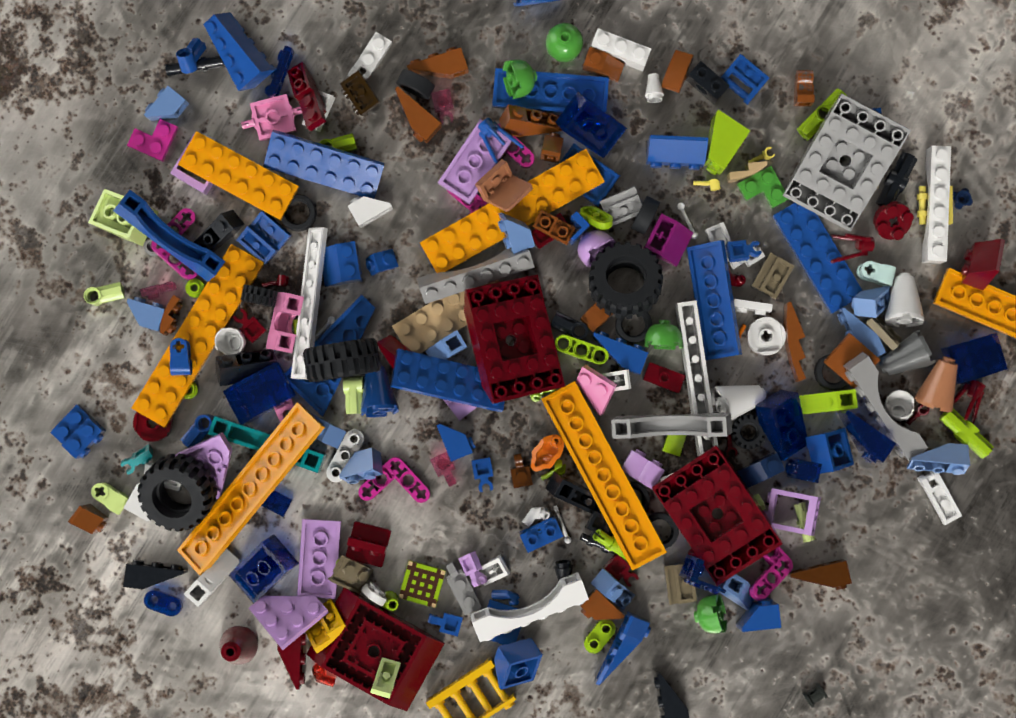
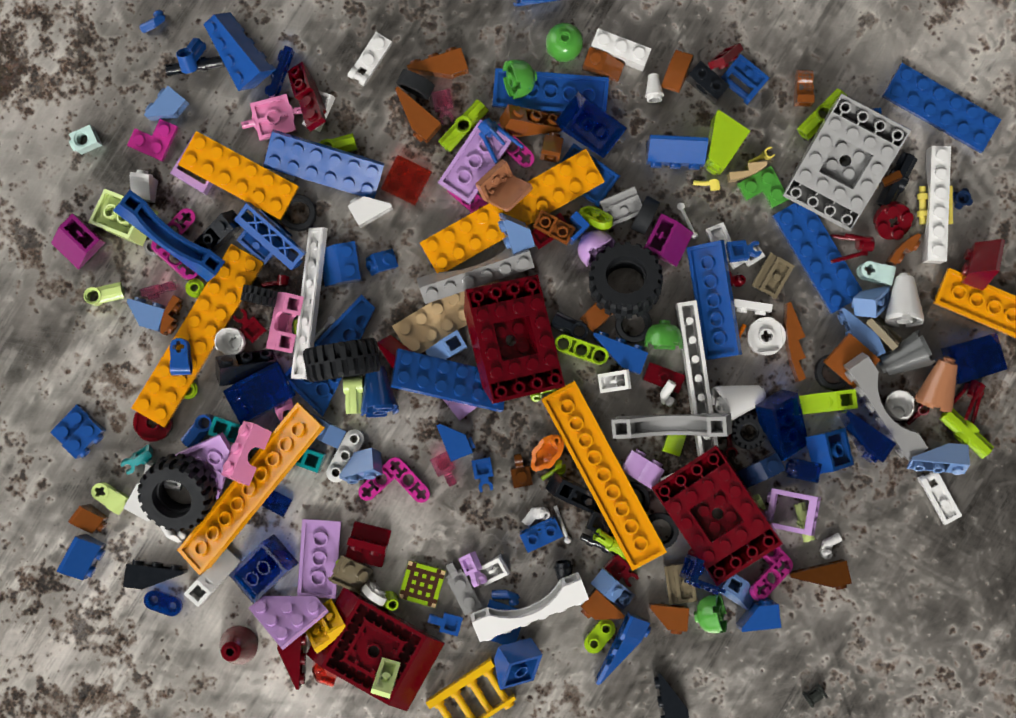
dark brown bracket [340,70,381,117] -> none
bright pink wing [576,364,617,416] -> none
none -> magenta slope [51,213,106,270]
none -> blue slope [57,534,106,580]
none -> light aqua brick [69,125,102,155]
none -> white slope [129,170,158,203]
none -> blue arm [139,10,166,33]
none -> white arm [160,525,187,543]
none -> bright pink arch [221,421,272,486]
none -> blue fence [234,202,306,270]
none -> clear red plate [381,155,432,206]
none -> lime piece [438,100,489,153]
none -> dark orange slope [649,603,689,635]
none -> white arm [660,380,676,407]
none -> dark red plate [708,43,744,70]
none -> white arm [820,533,842,560]
none -> reddish brown tile [881,170,903,188]
none -> blue plate [882,63,1002,153]
none -> dark orange slope [885,233,921,266]

